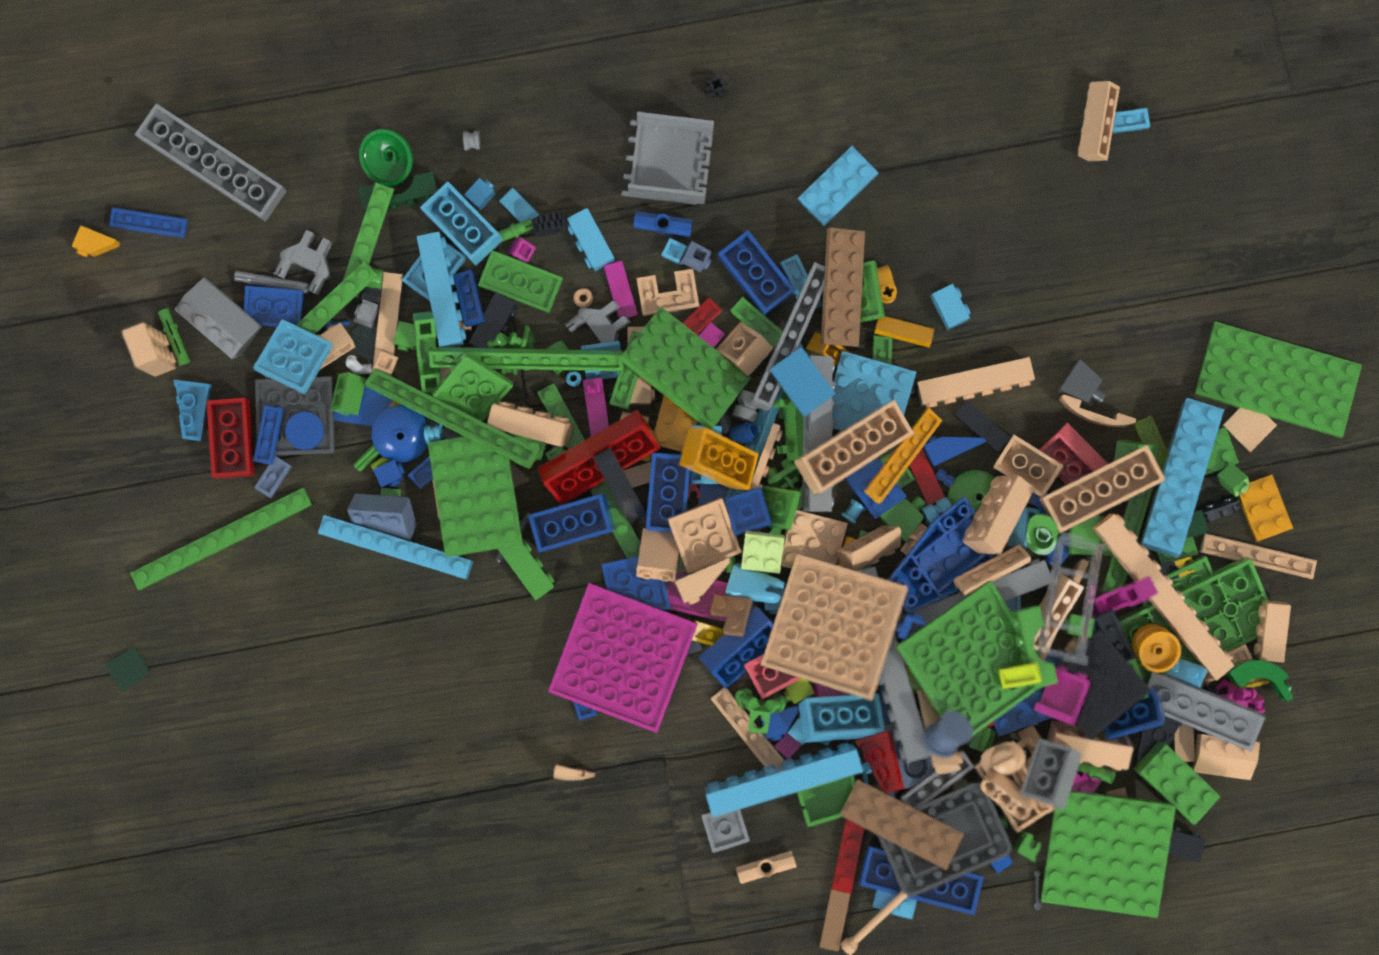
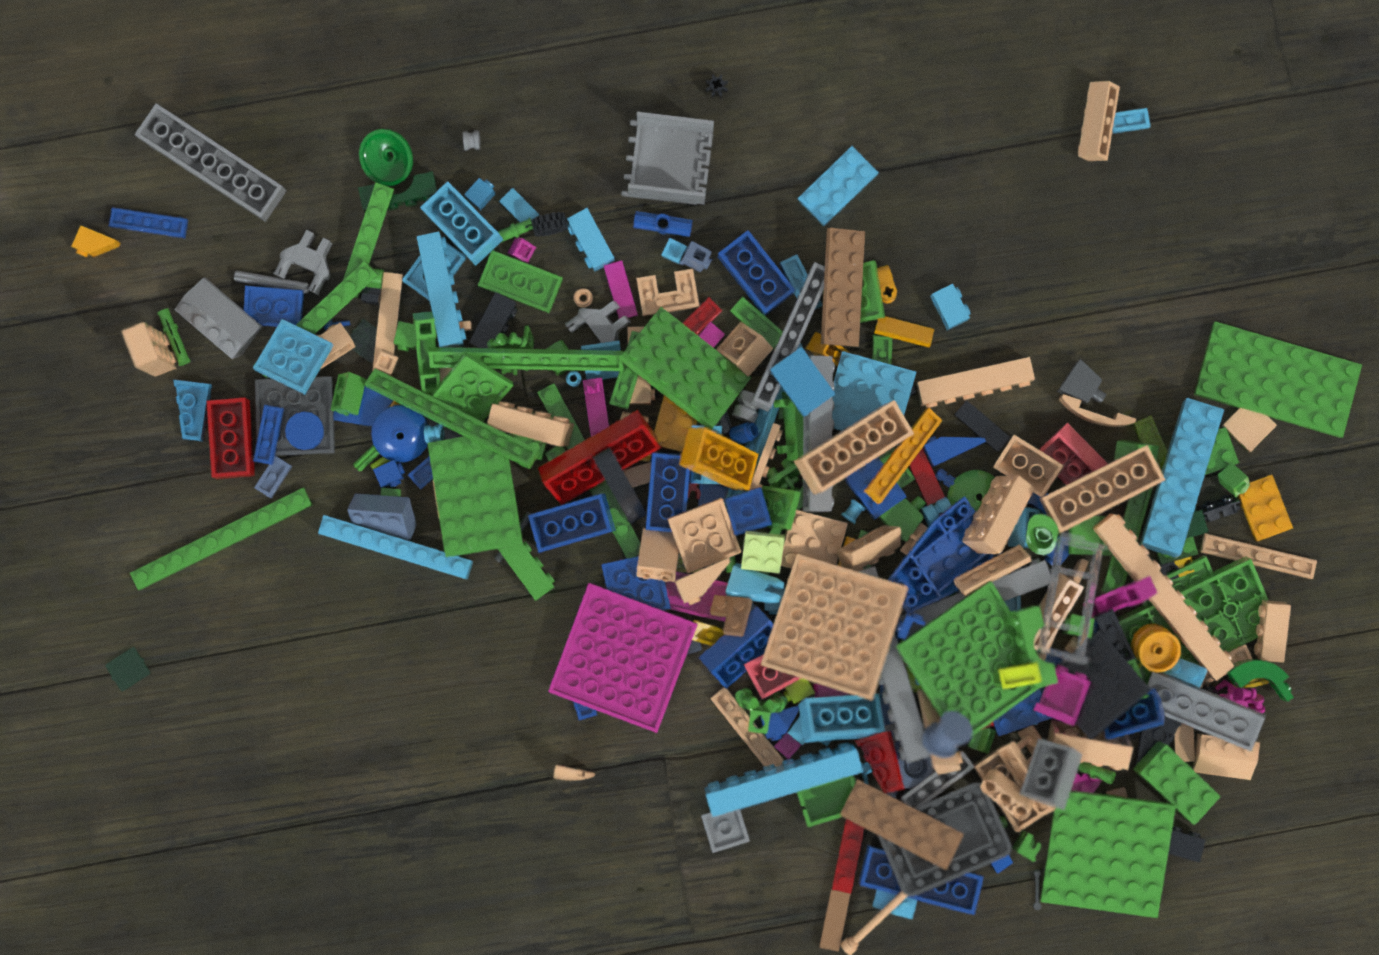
white arm [345,355,373,375] -> none
light grey brick [354,300,378,328] -> none
blue plate [453,269,485,327] -> none
light nougat piece [736,850,796,884] -> none
light nougat piece [981,742,1025,776] -> none

